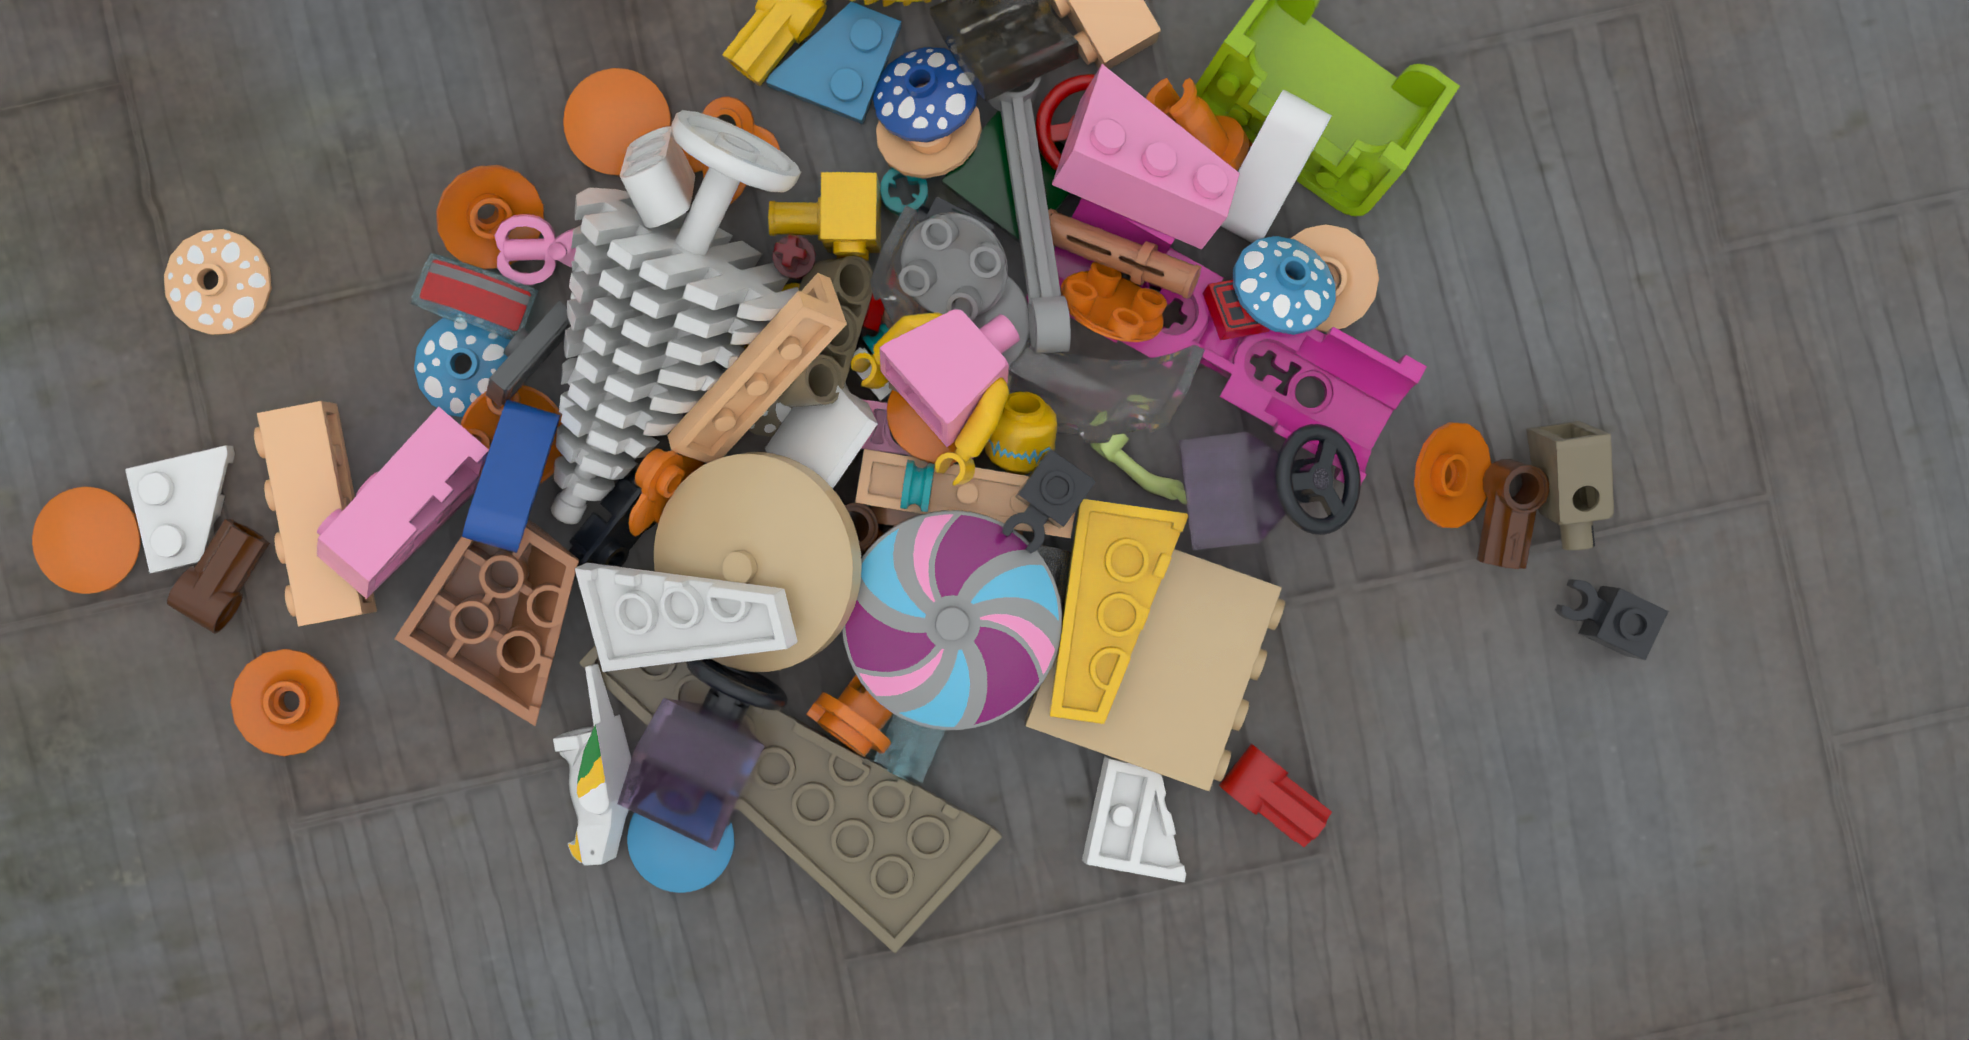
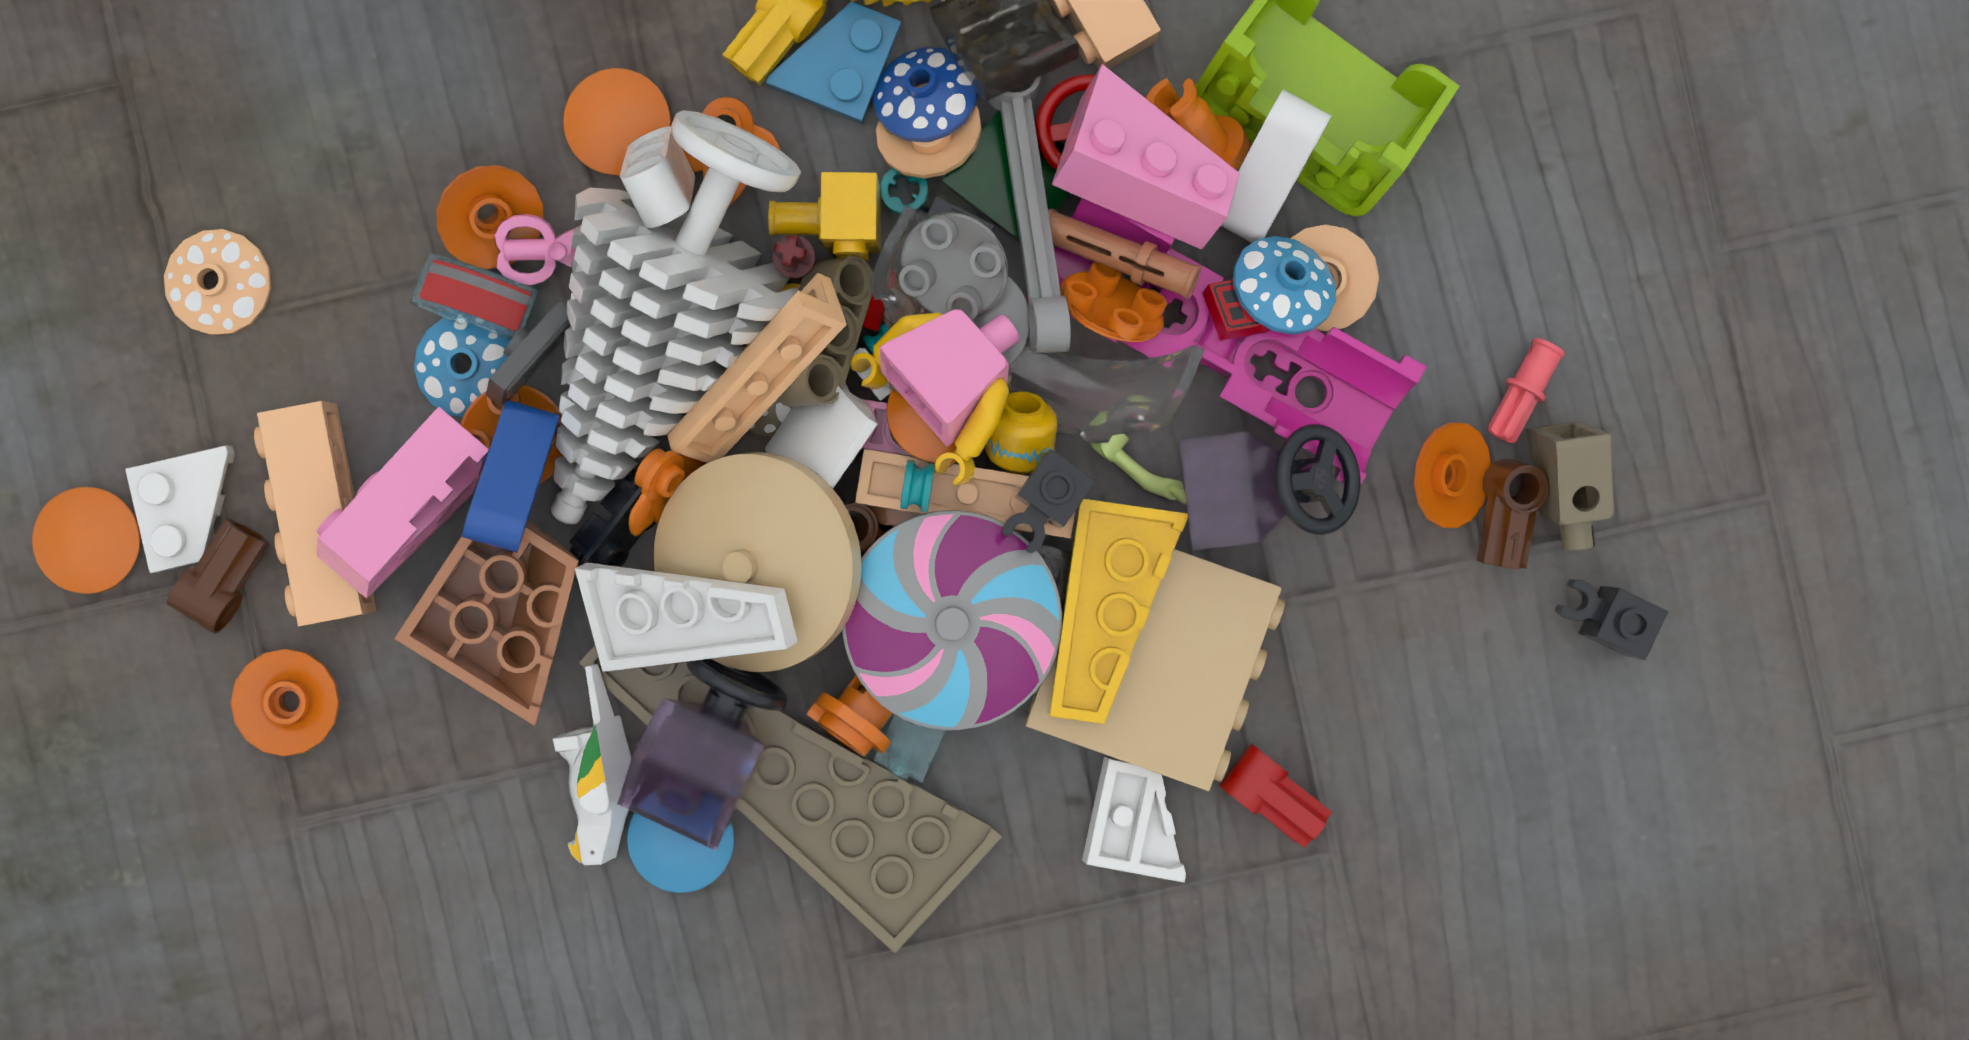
none -> coral axle [1488,338,1565,443]

